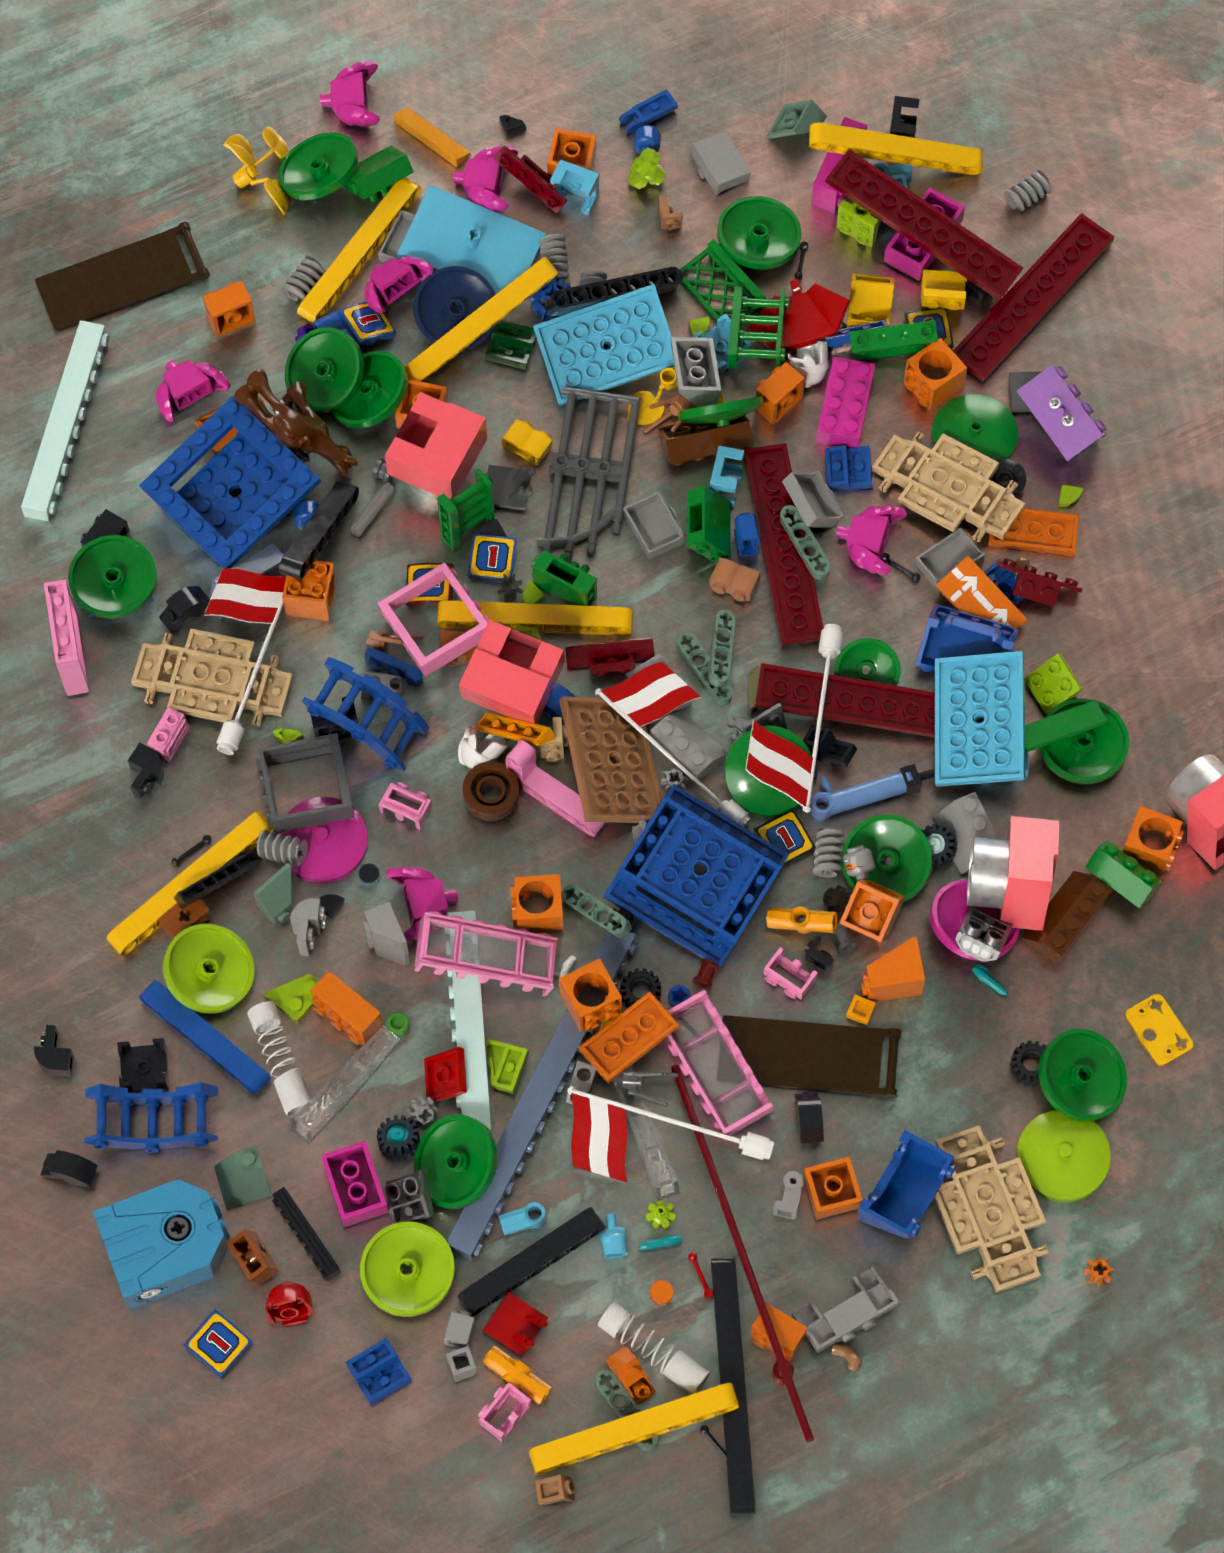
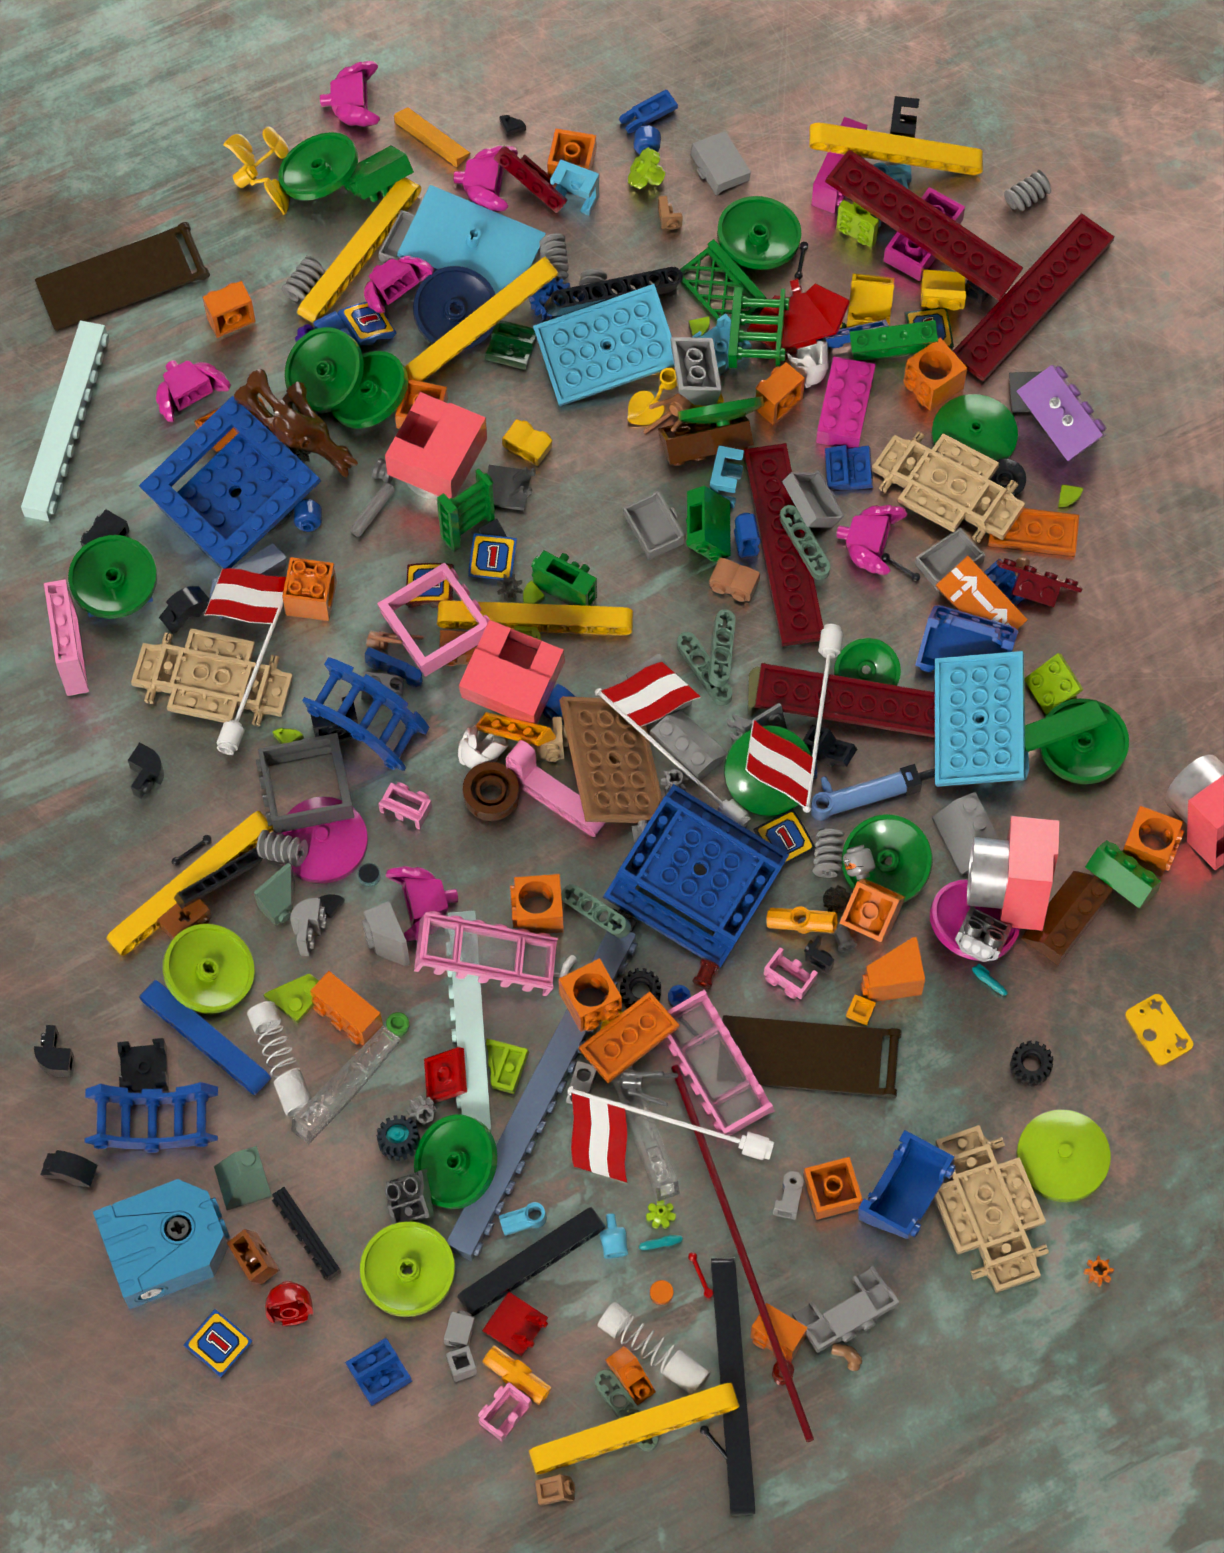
bright pink window [147,707,190,763] -> none
black beam [279,481,359,580] -> none
dark pink brick [321,1141,389,1227] -> none
dark grey piece [537,386,641,563] -> none
dark red bracket [565,637,655,676] -> none
sand green slope [767,100,827,139] -> none
black brick [795,1092,824,1143] -> none
black wheel [921,824,957,867] -> none
green dish [1038,1029,1127,1122] -> none

